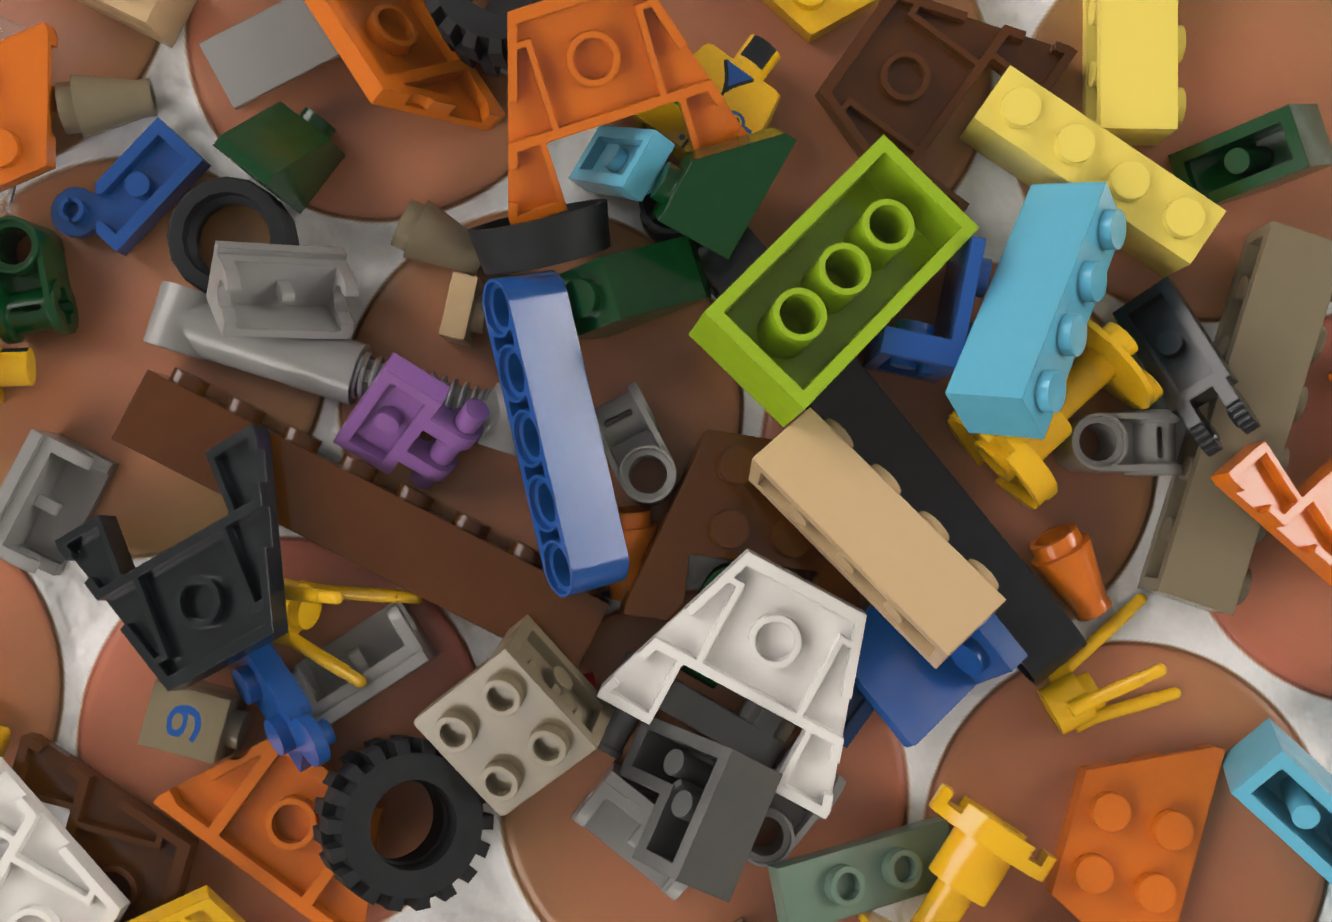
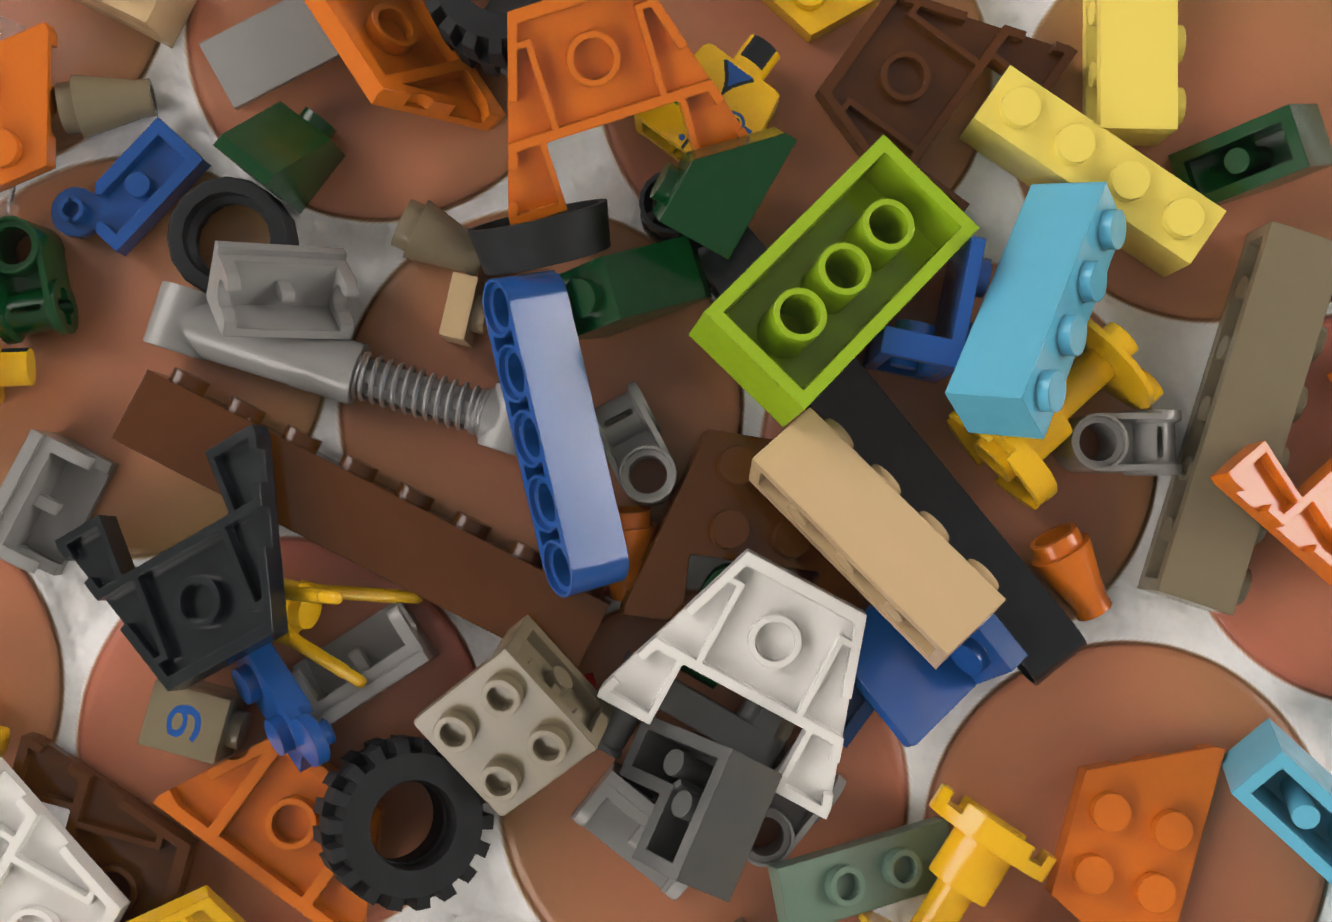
medium lavender plate [333,352,489,489] -> none
medium azure plate [568,125,675,202] -> none
yellow plant [1037,593,1182,735] -> none
black hinge [1112,276,1261,457] -> none

